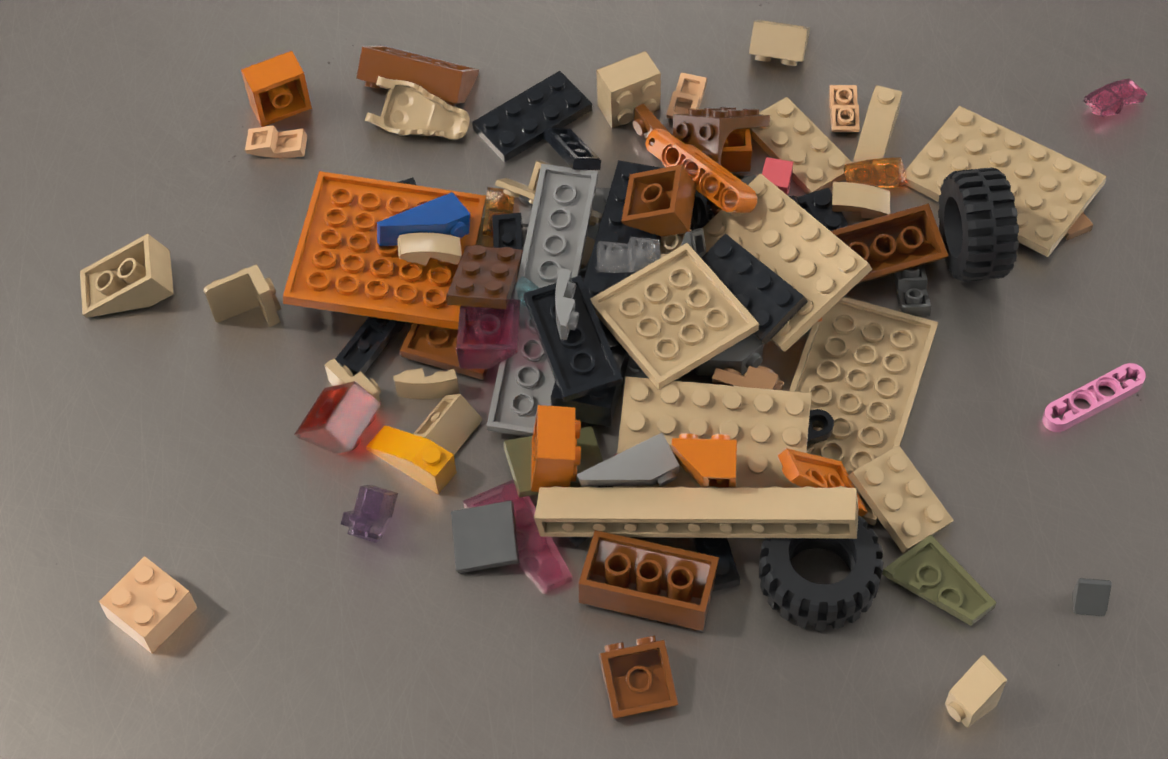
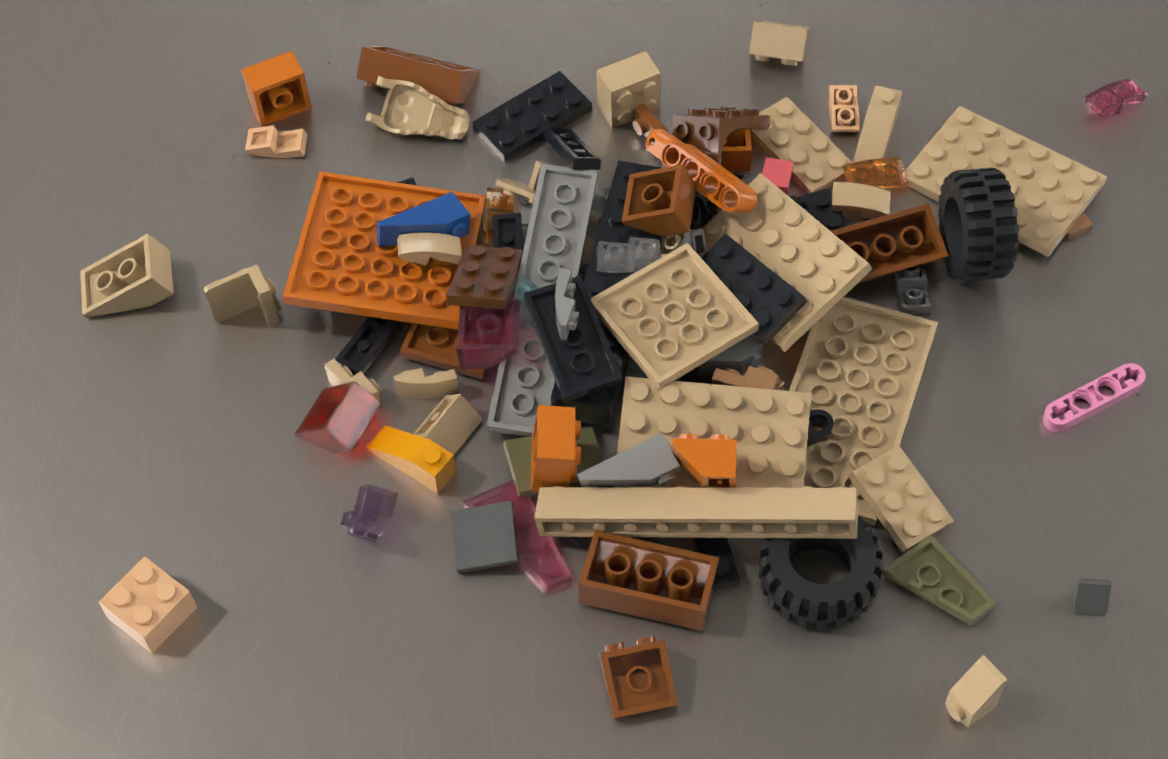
light nougat slope [666,72,707,119] -> none
orange wing [778,448,868,517] -> none

